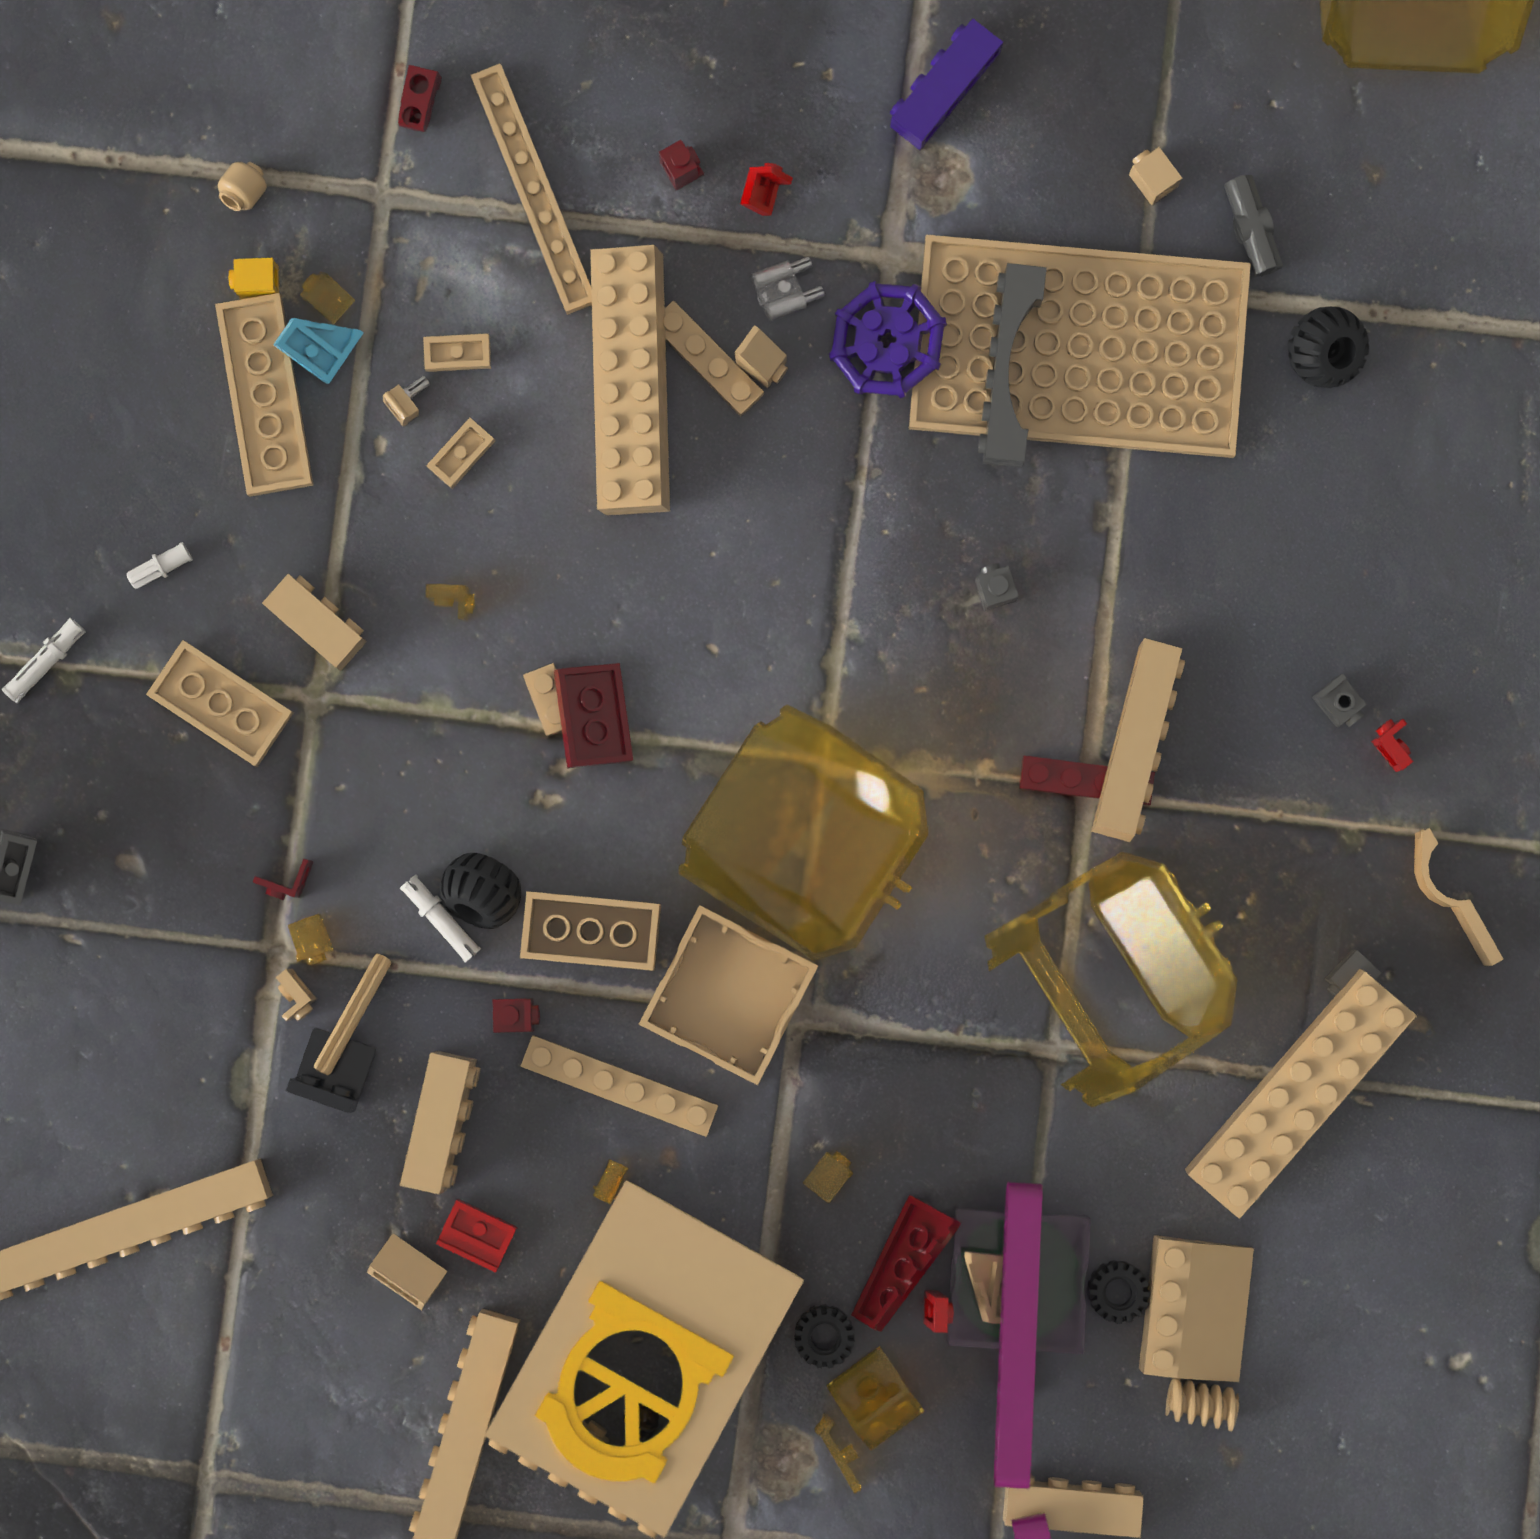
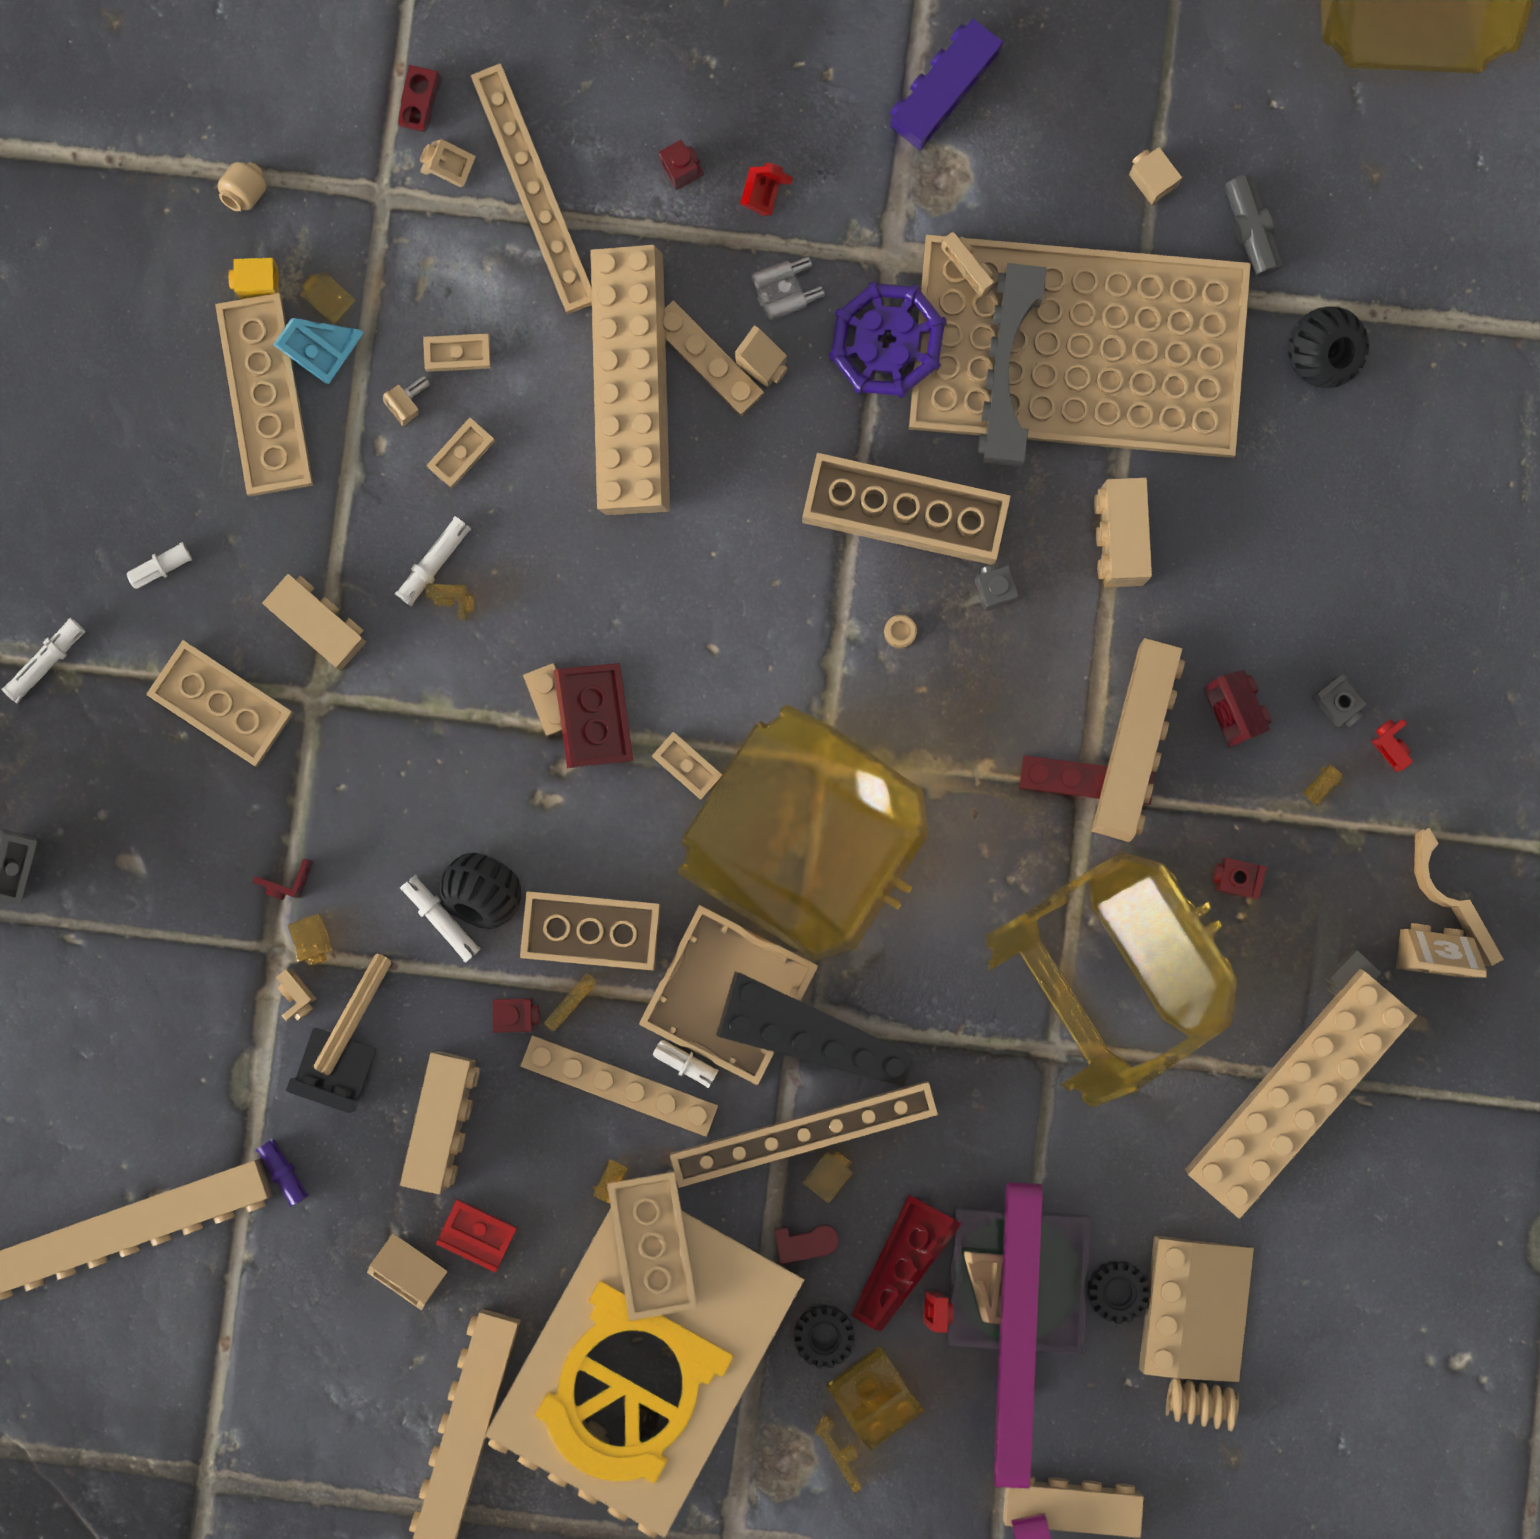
none -> dark purple pin [256,1139,309,1207]
none -> white pin [395,516,471,607]
none -> tan bracket [420,139,476,187]
none -> clear yellow tile [543,973,598,1031]
none -> tan plate [607,1172,697,1321]
none -> tan plate [652,732,723,800]
none -> white axle [653,1040,718,1088]
none -> tan brick [670,1081,938,1188]
none -> black wing [716,971,913,1087]
none -> dark red leg [774,1224,838,1264]
none -> tan brick [802,453,1011,565]
none -> tan tile [884,615,917,649]
none -> tan plate [941,232,994,298]
none -> tan brick [1094,478,1152,588]
none -> dark red slope [1203,670,1271,748]
none -> dark red brick [1212,858,1267,900]
none -> clear yellow pin [1302,764,1344,807]
none -> tan slope [1396,923,1487,978]

